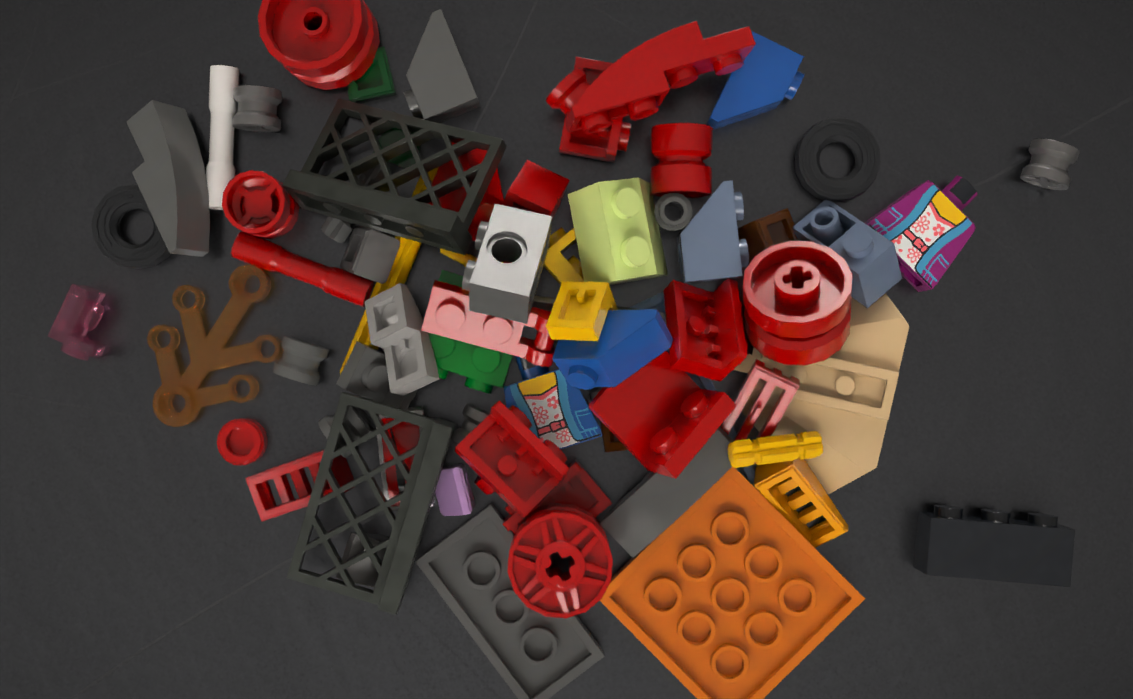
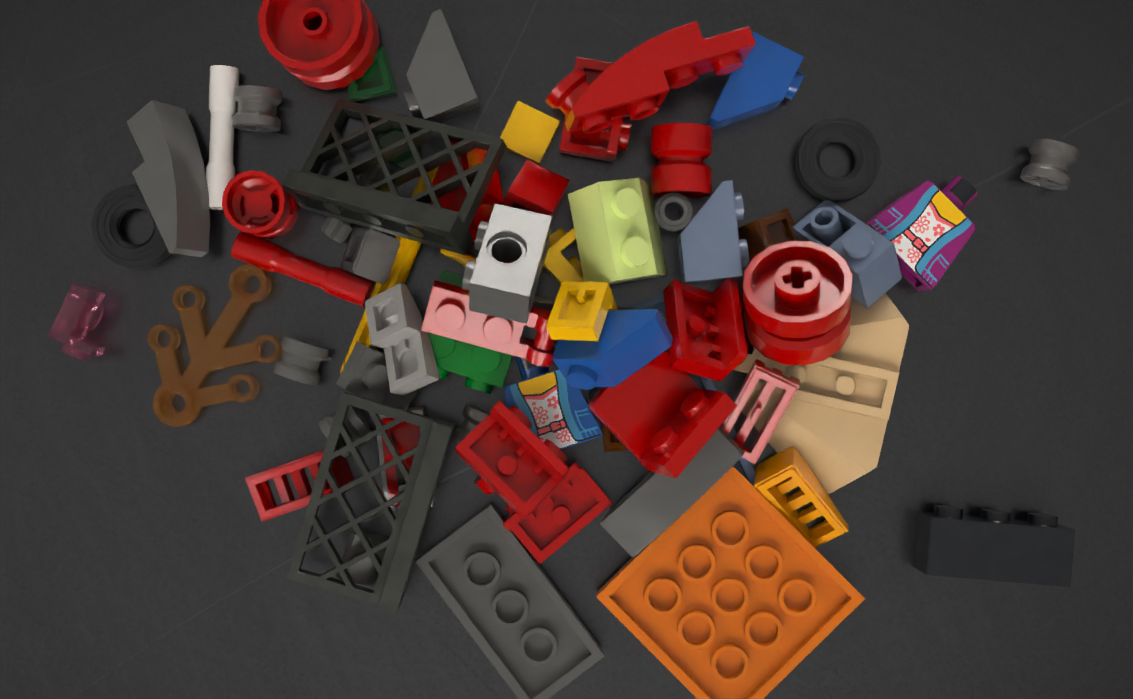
red tile [217,418,268,466] -> none
lavender slope [435,463,476,516] -> none
red wheel [507,503,613,618] -> none
yellow axle [727,431,823,468] -> none
none -> yellow tile [500,101,560,165]

